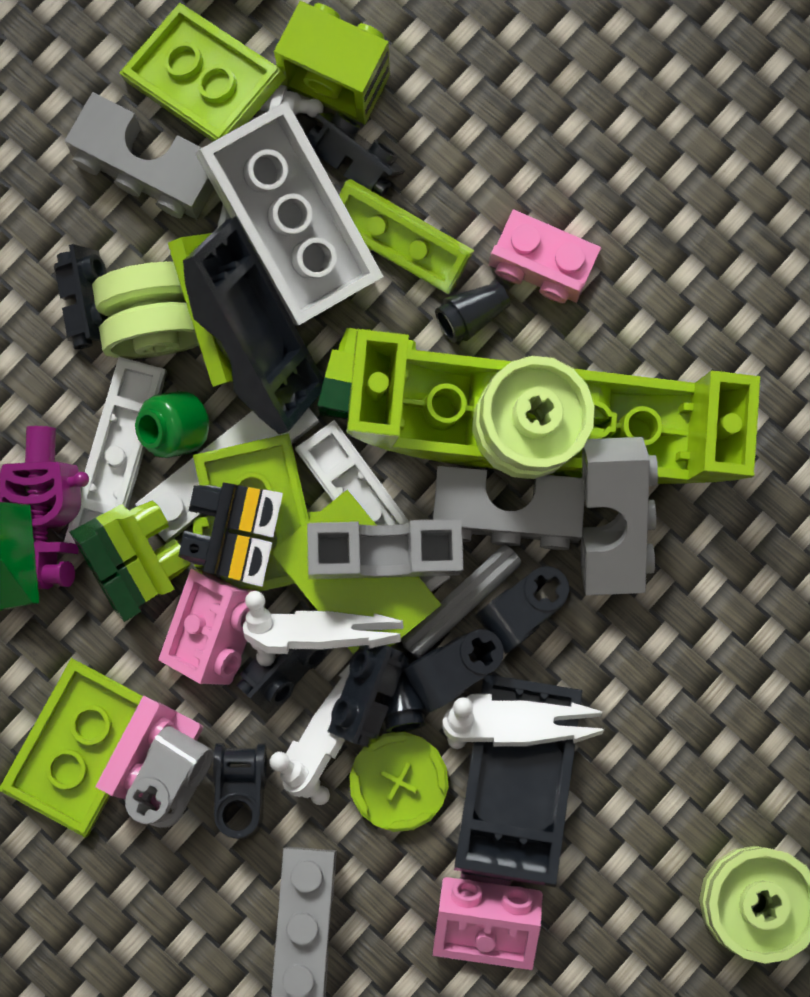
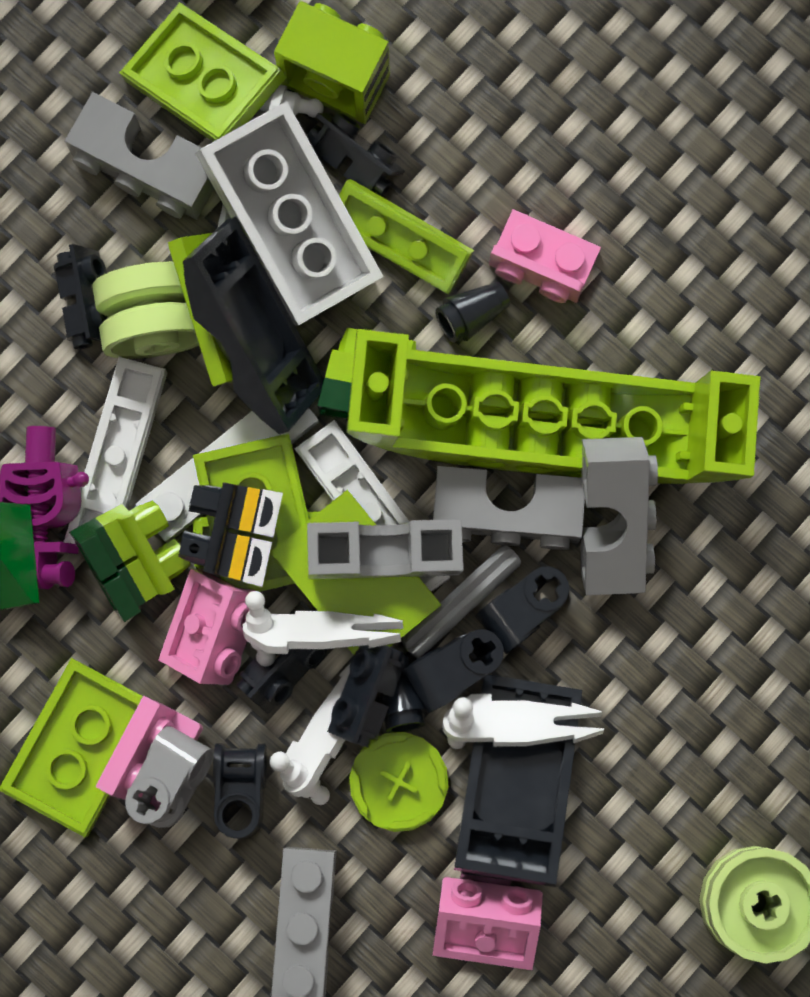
green head [135,391,209,458] -> none
yellowish green wheel [472,356,595,479] -> none

